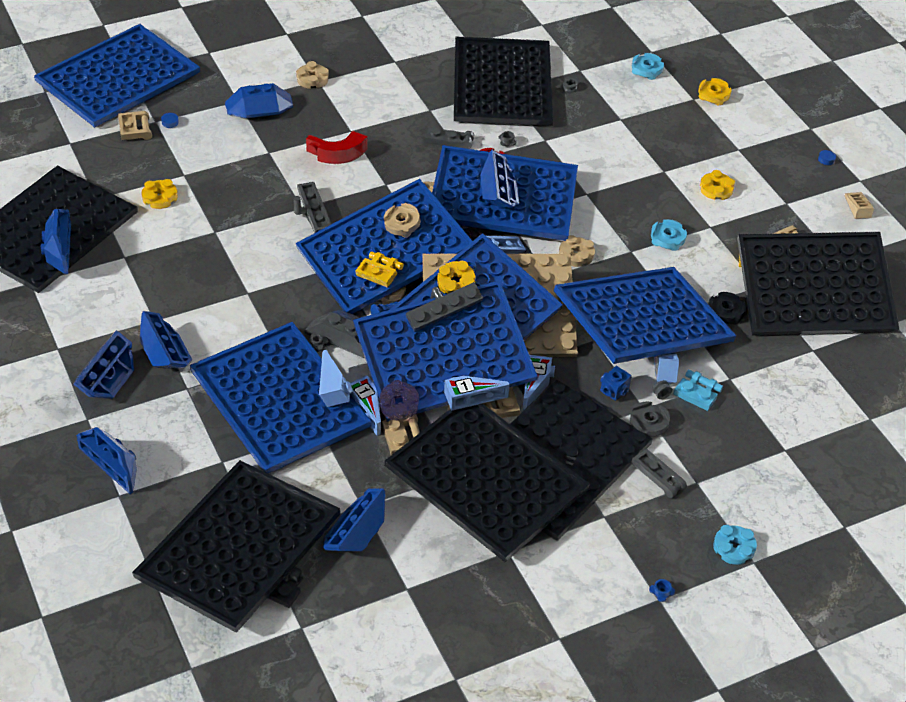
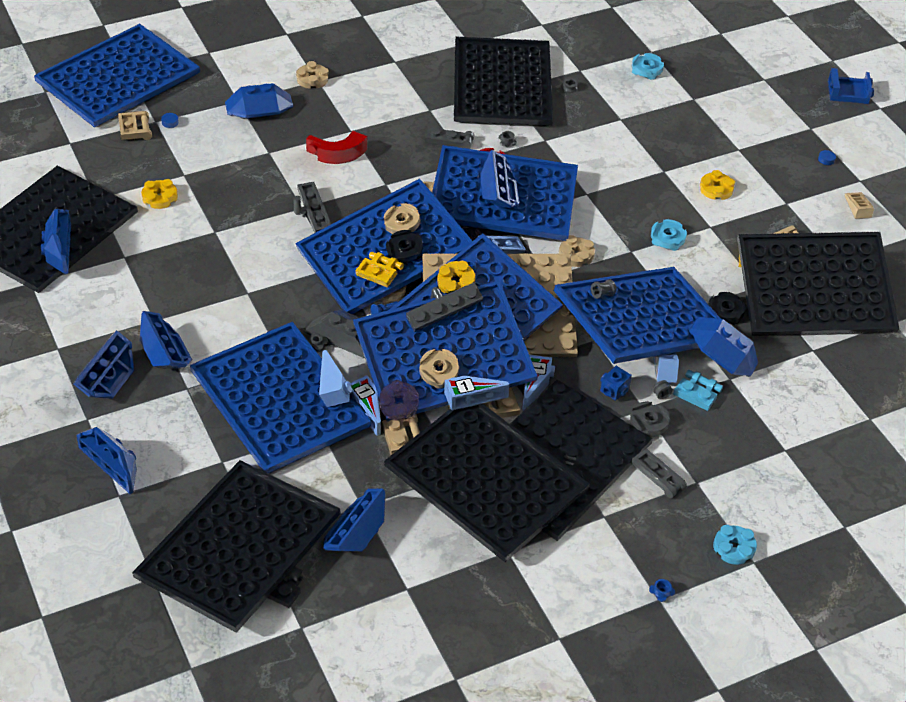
yellow plate [698,78,732,106] -> none
none -> black plate [386,230,423,263]
none -> tan plate [419,349,459,389]
none -> dark grey bush [591,279,616,299]
none -> blue wedge [689,317,758,377]
none -> blue panel [828,68,874,104]

